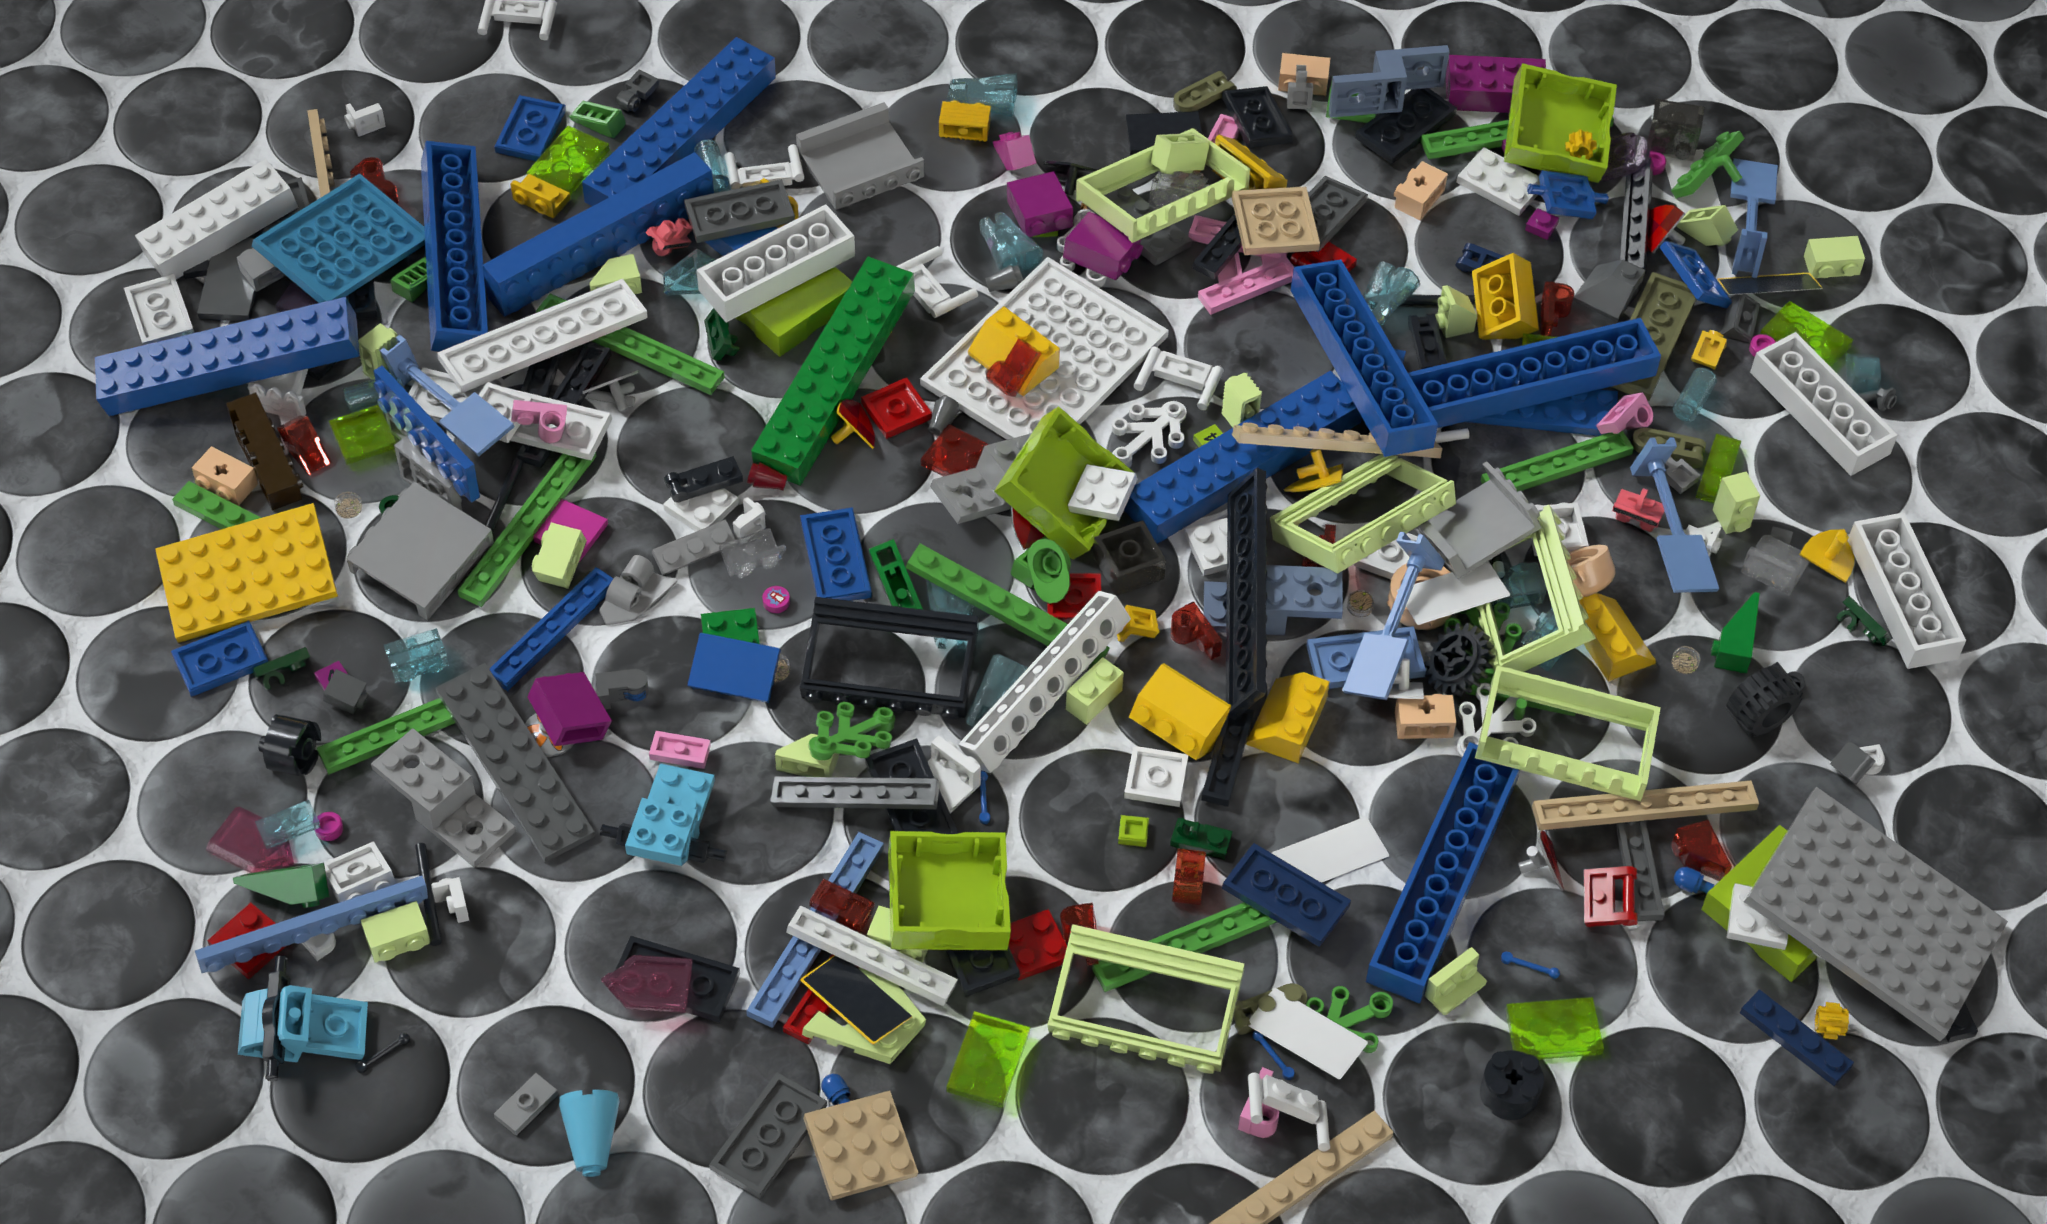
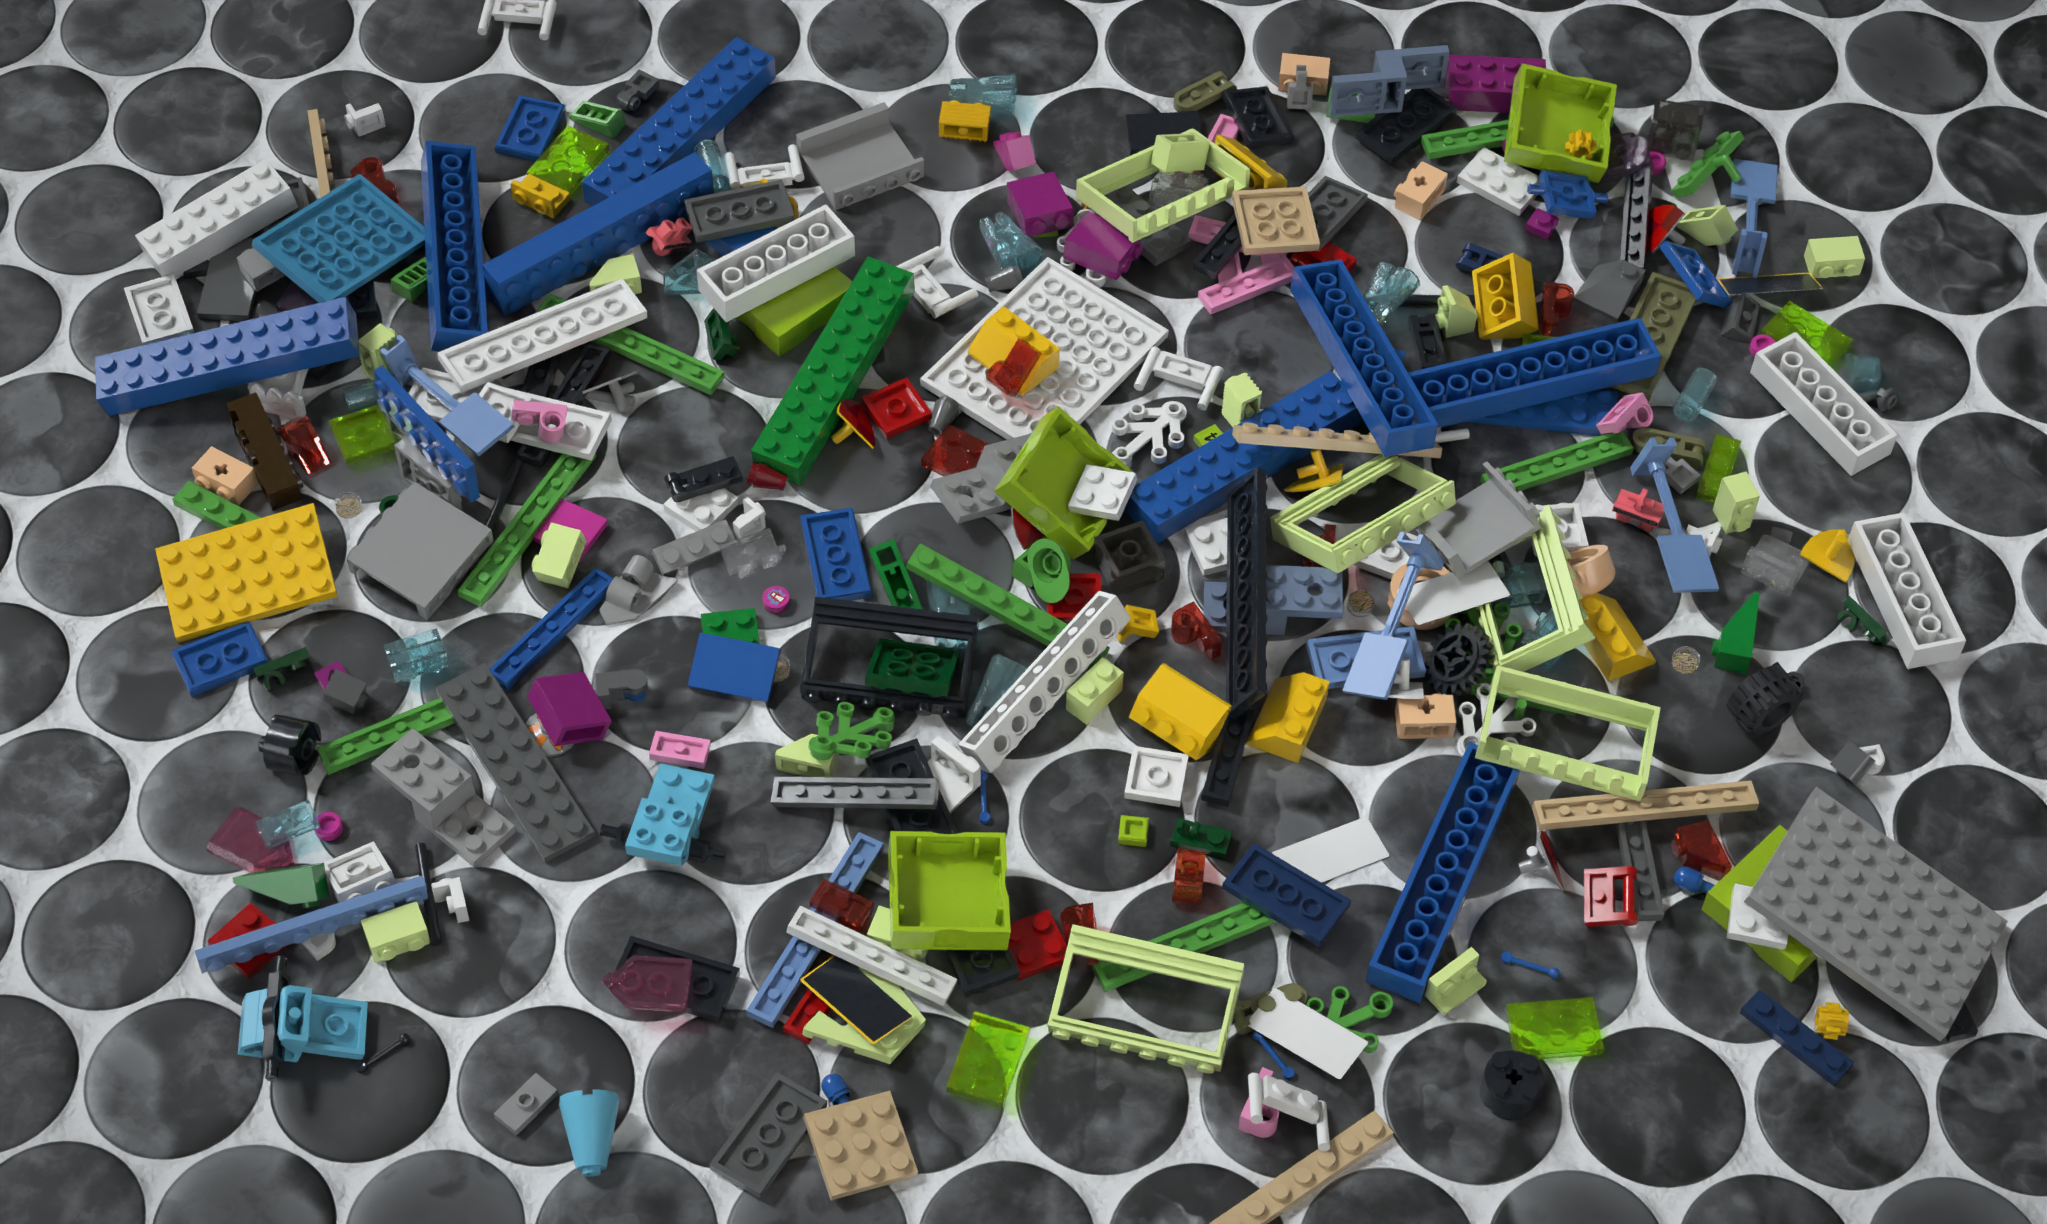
black shield [1043,161,1097,196] -> none
yellow bracket [1691,330,1727,369] -> none
none -> dark green plate [865,638,960,697]

